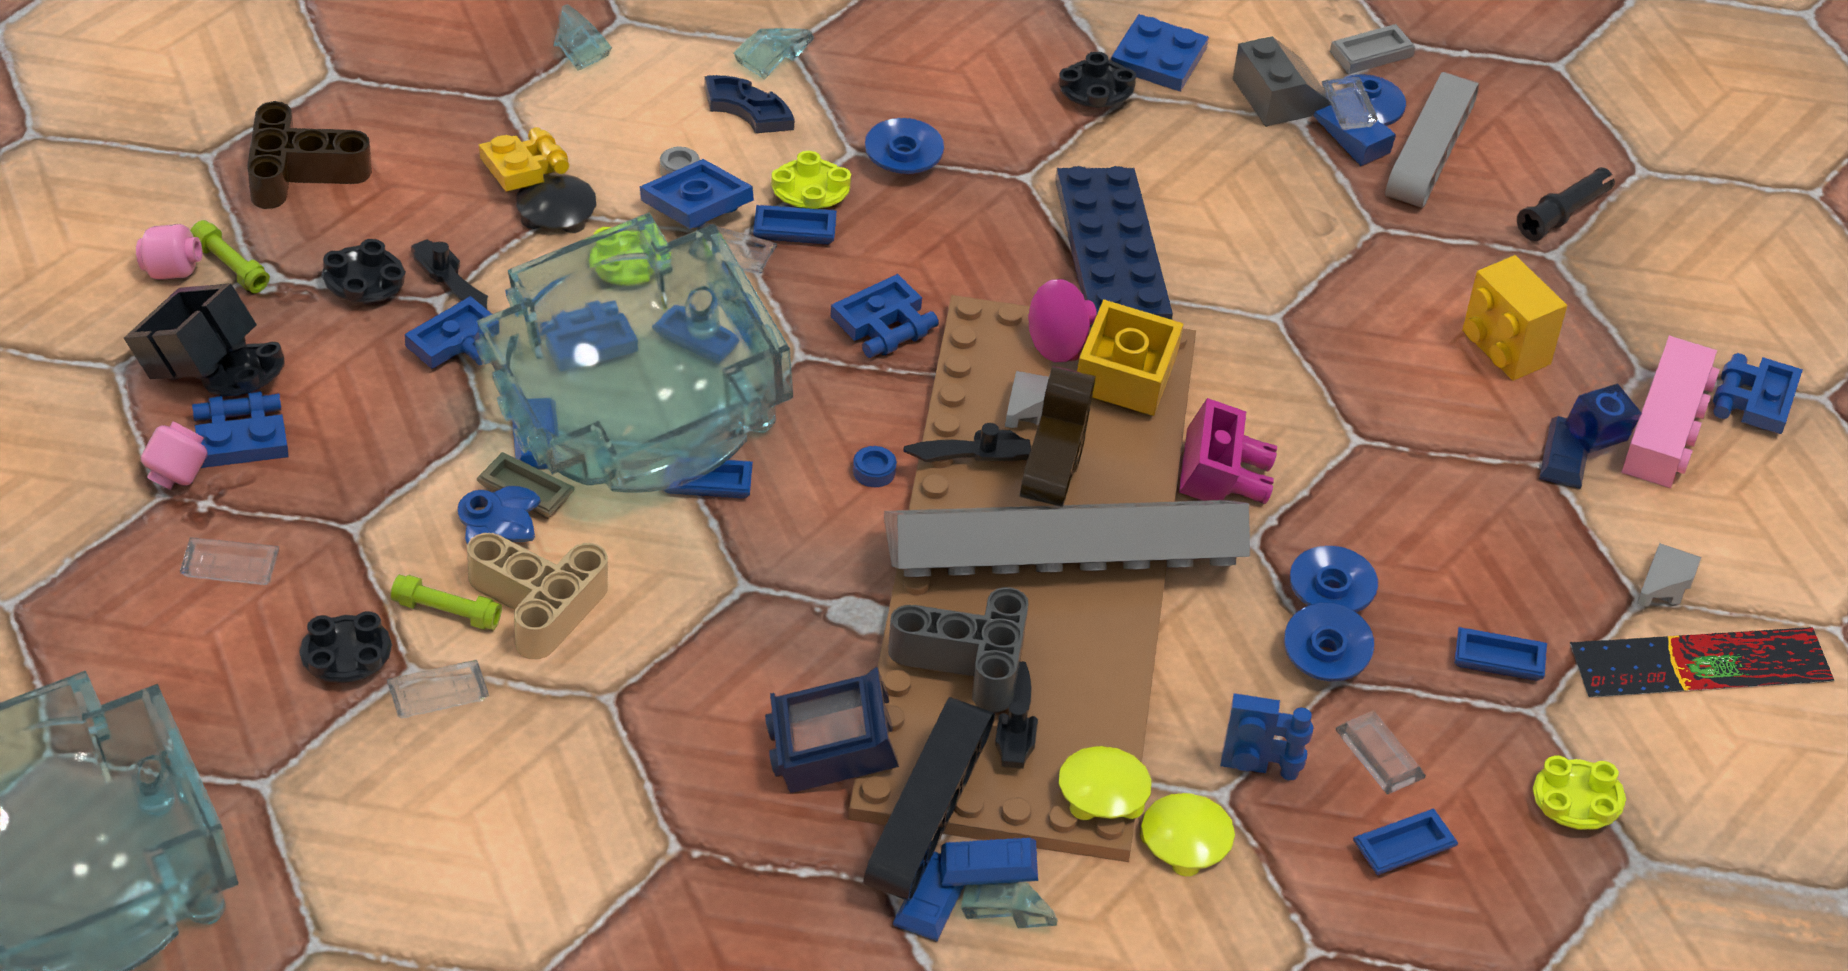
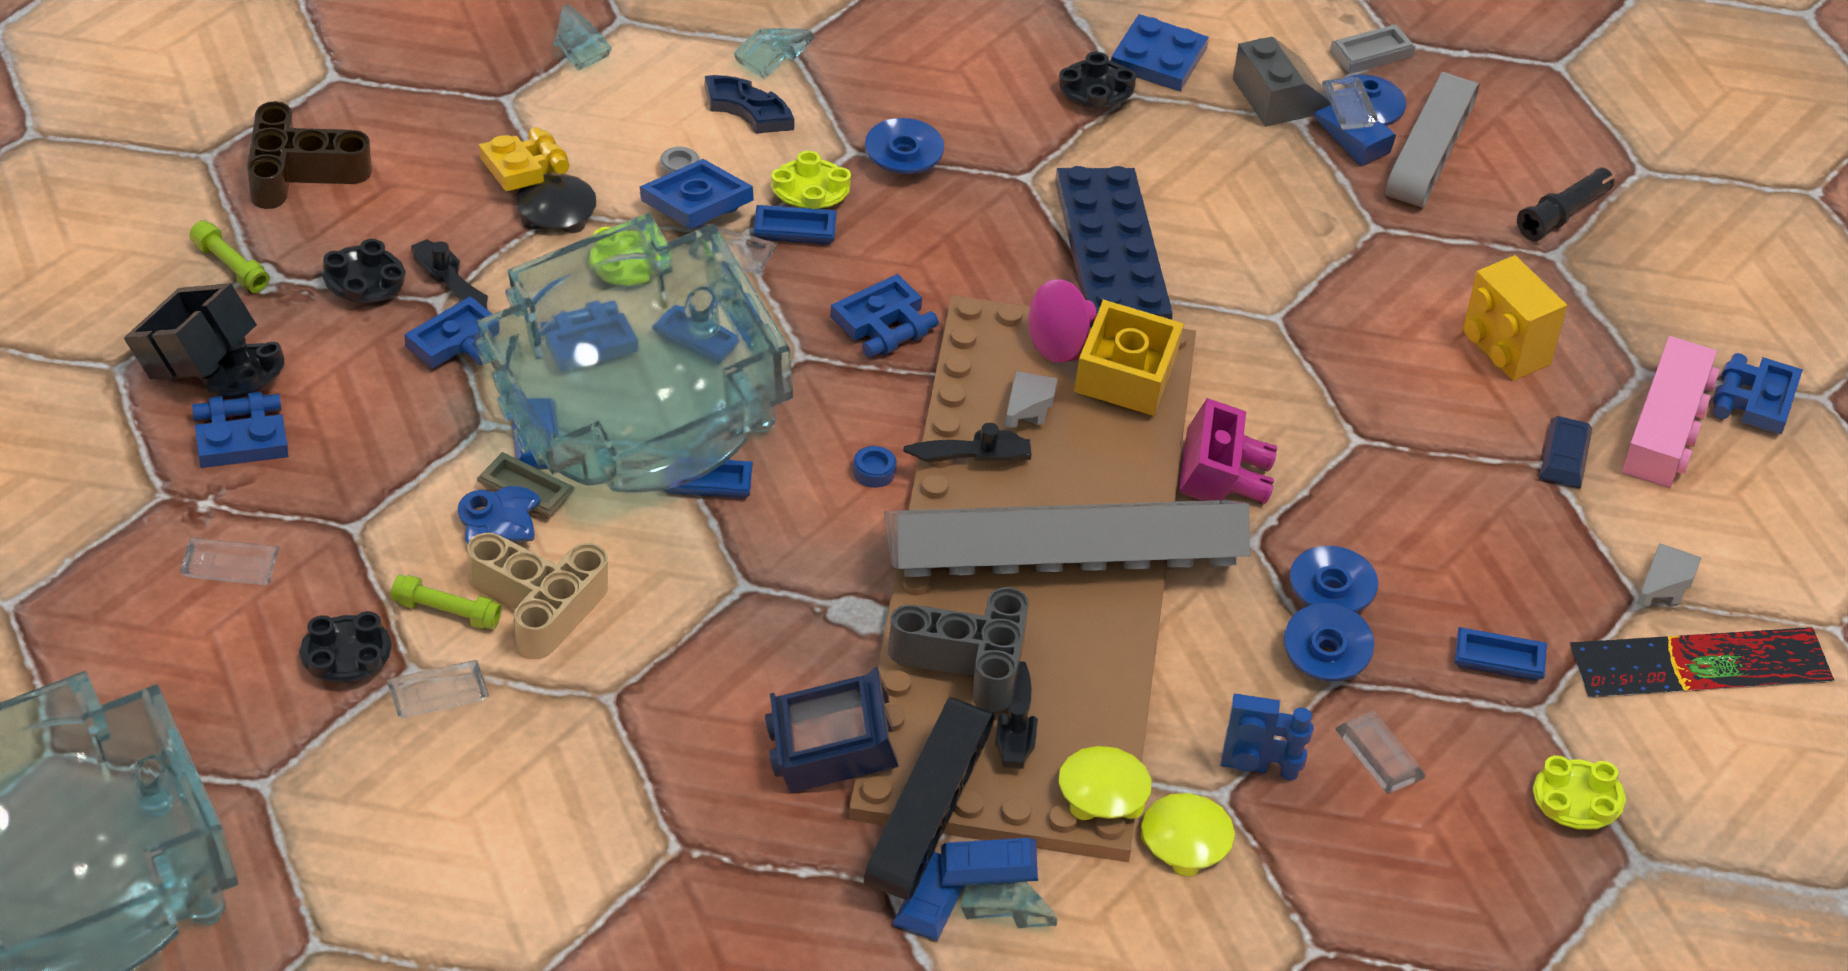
bright pink head [136,224,202,280] -> none
bright pink head [141,421,208,490] -> none
dark brown beam [1019,366,1096,507] -> none
blue tile [1353,808,1458,876] -> none
clear blue brick [1565,383,1642,453] -> none

